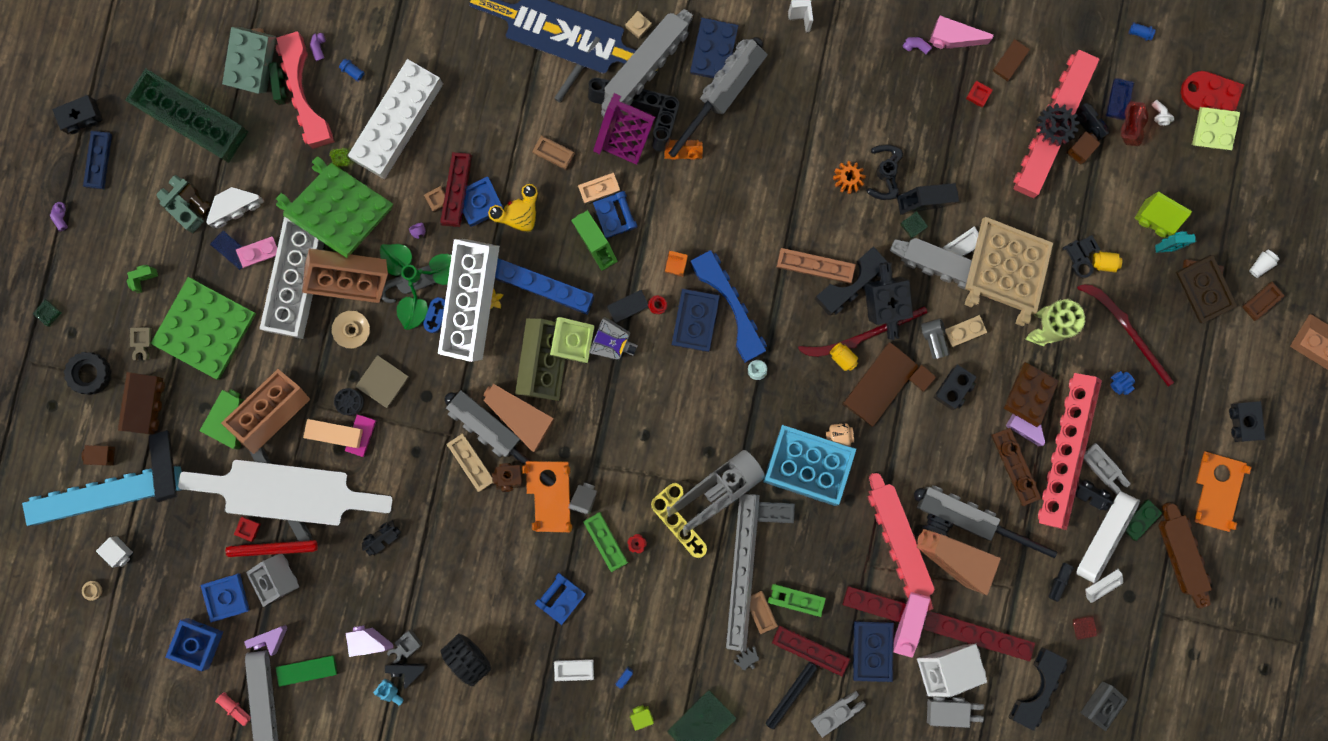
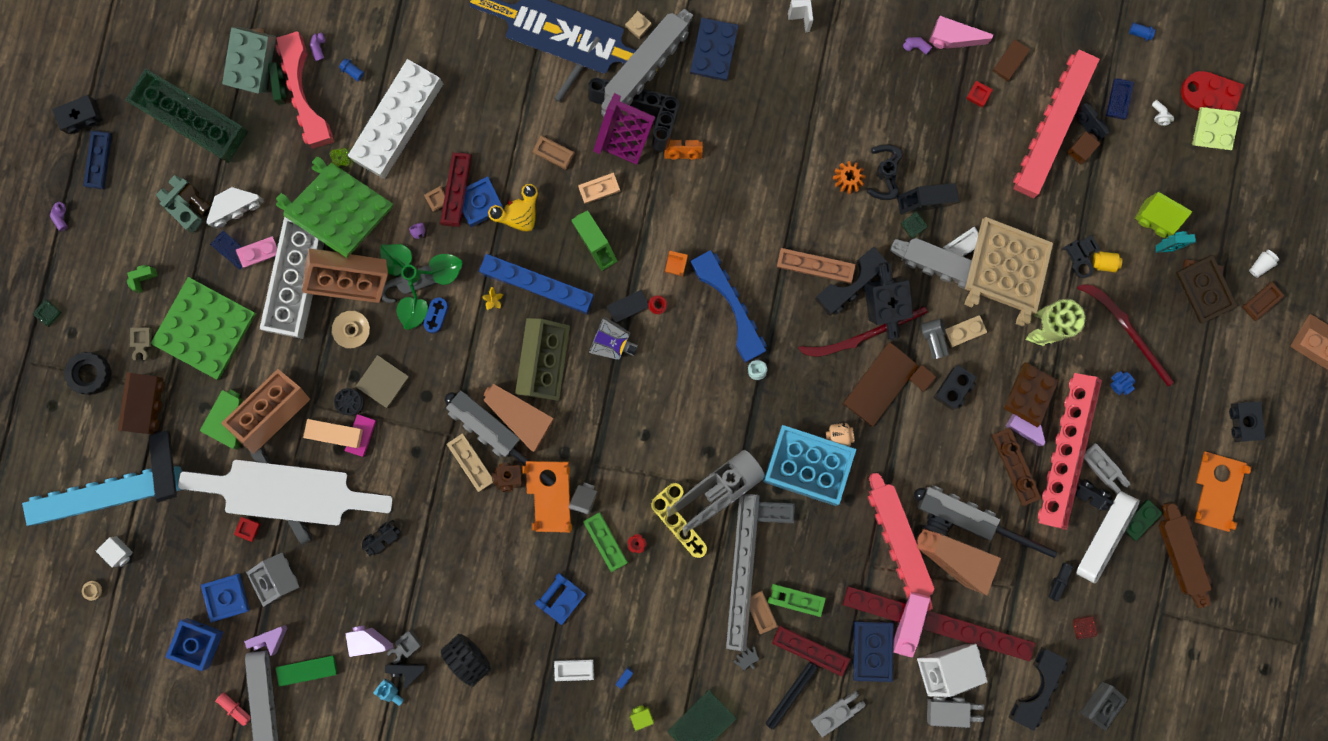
reddish brown brick [82,445,115,466] -> none
red axle [225,540,318,557] -> none
white brick [438,239,499,362] -> none
yellowish green plate [550,317,595,363] -> none
blue plate [593,191,638,239] -> none
piece [669,37,768,157] -> none
dark blue plate [672,289,720,352] -> none
yellow brick [830,343,858,371] -> none
black gear [1035,103,1079,146] -> none
white tile [1085,569,1123,603] -> none
clear red brick [1121,101,1149,146] -> none

